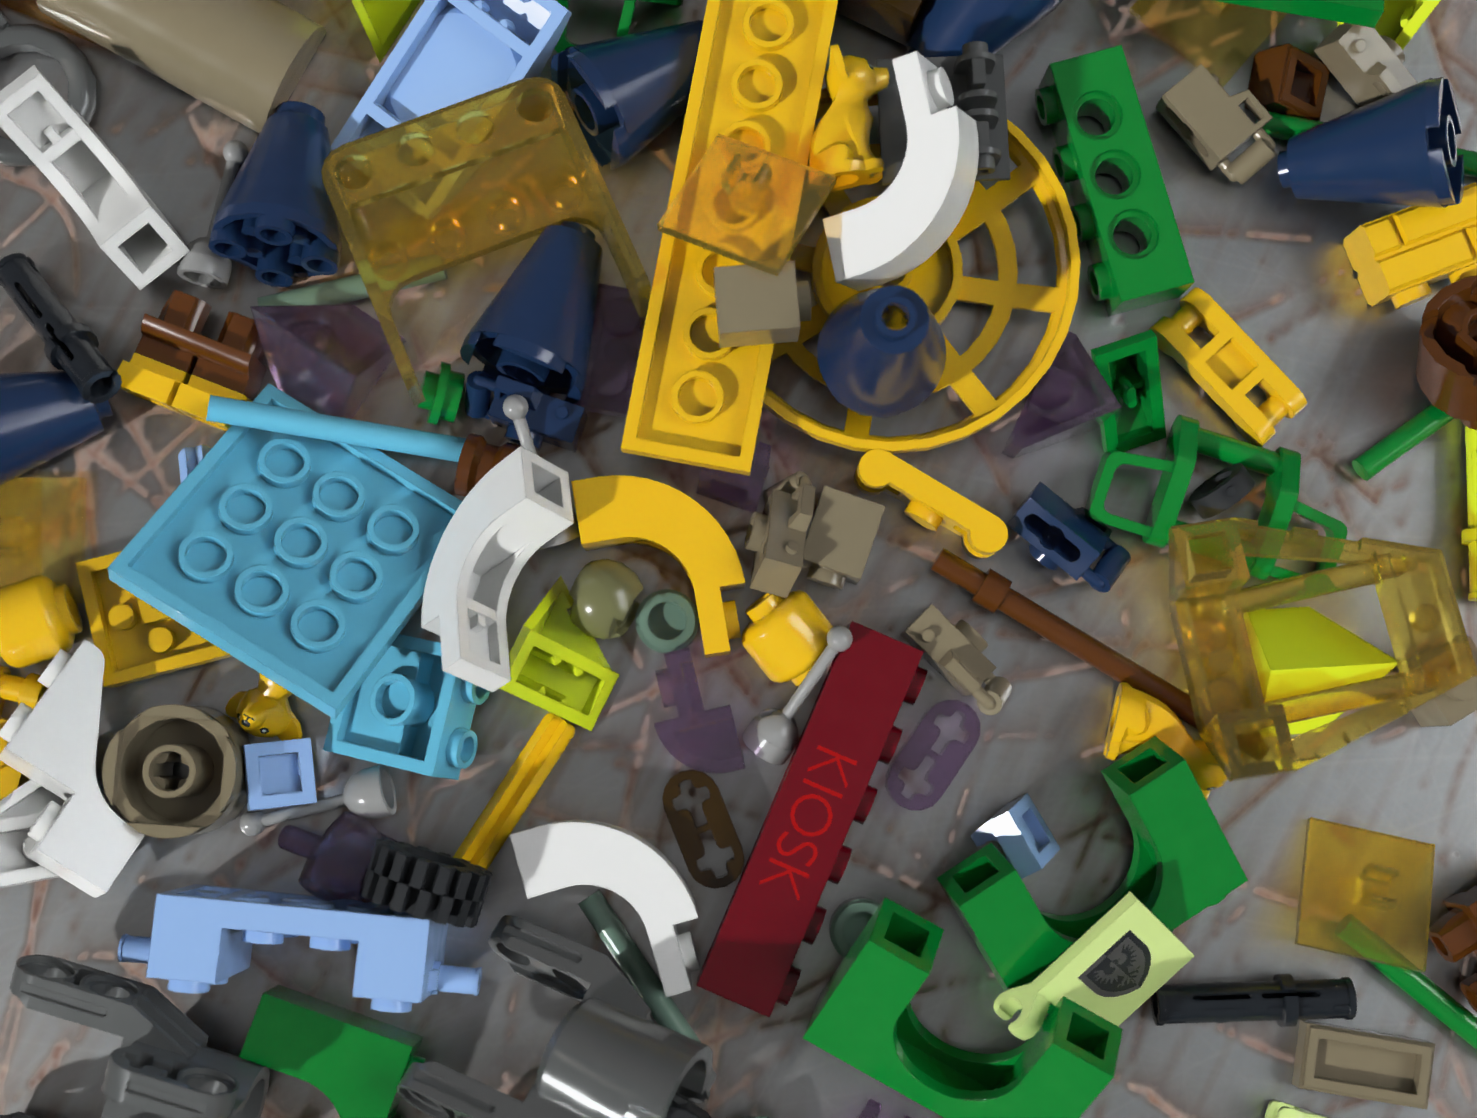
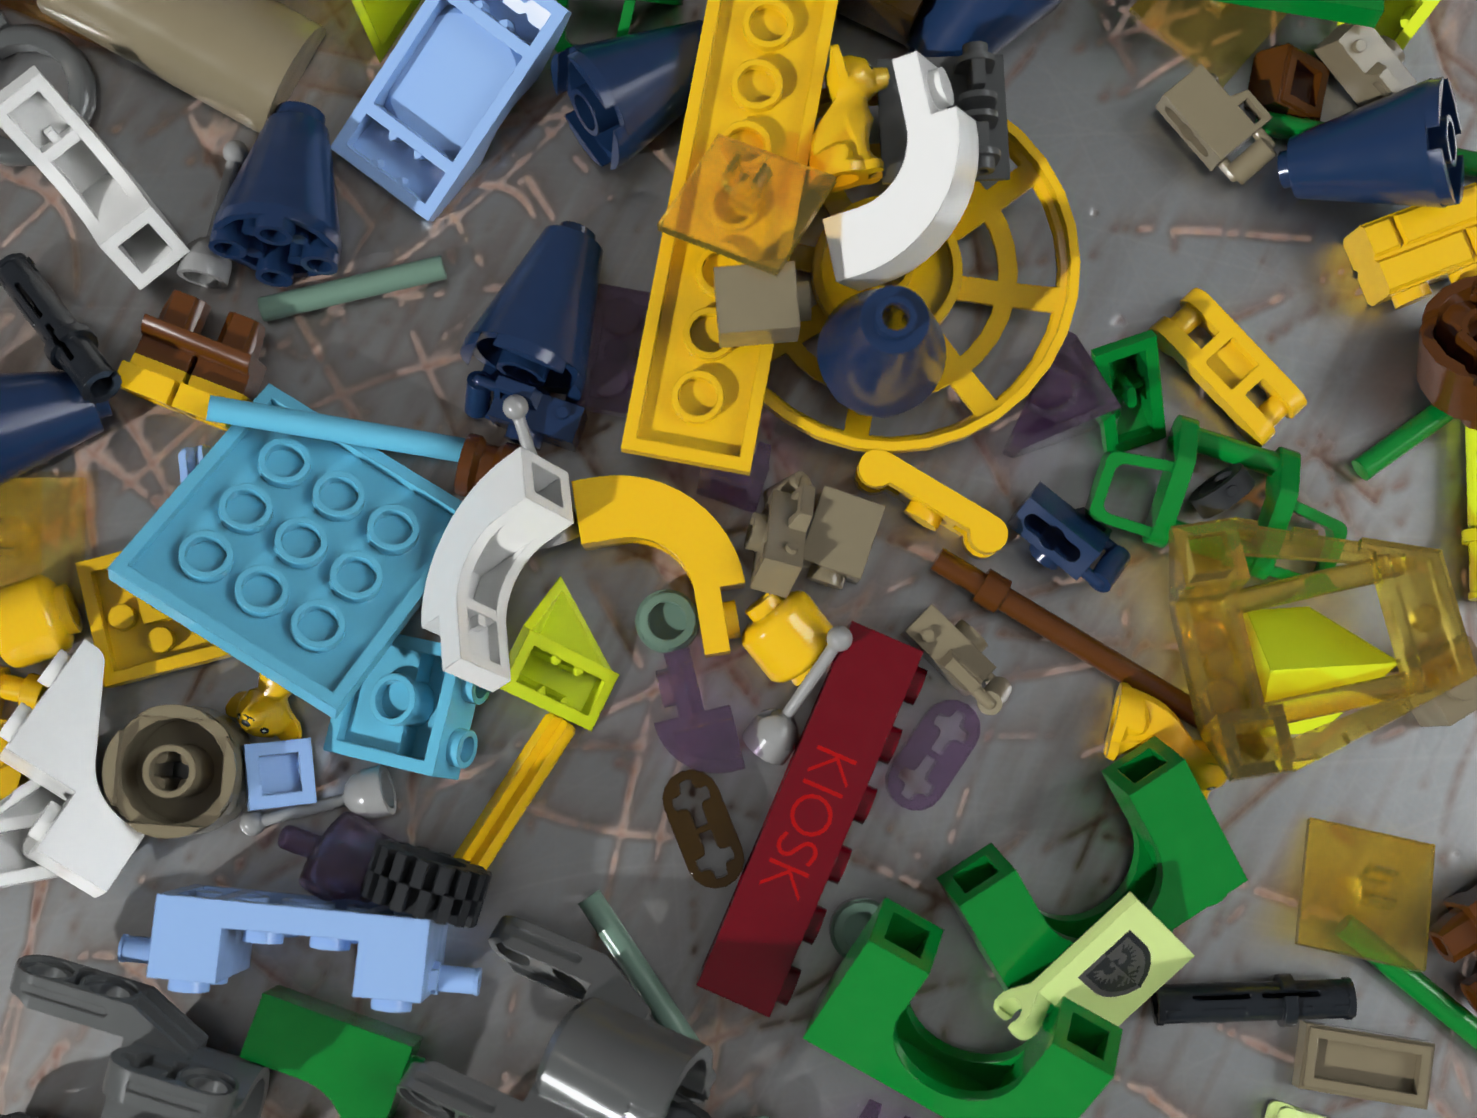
slope [250,304,406,419] -> none
clear yellow windscreen [321,77,651,405] -> none
green plate [417,361,465,425] -> none
white arch [510,819,701,997] -> none
olive piece [567,559,644,640] -> none
light blue tile [970,793,1061,879] -> none
green brick [1035,45,1195,317] -> none

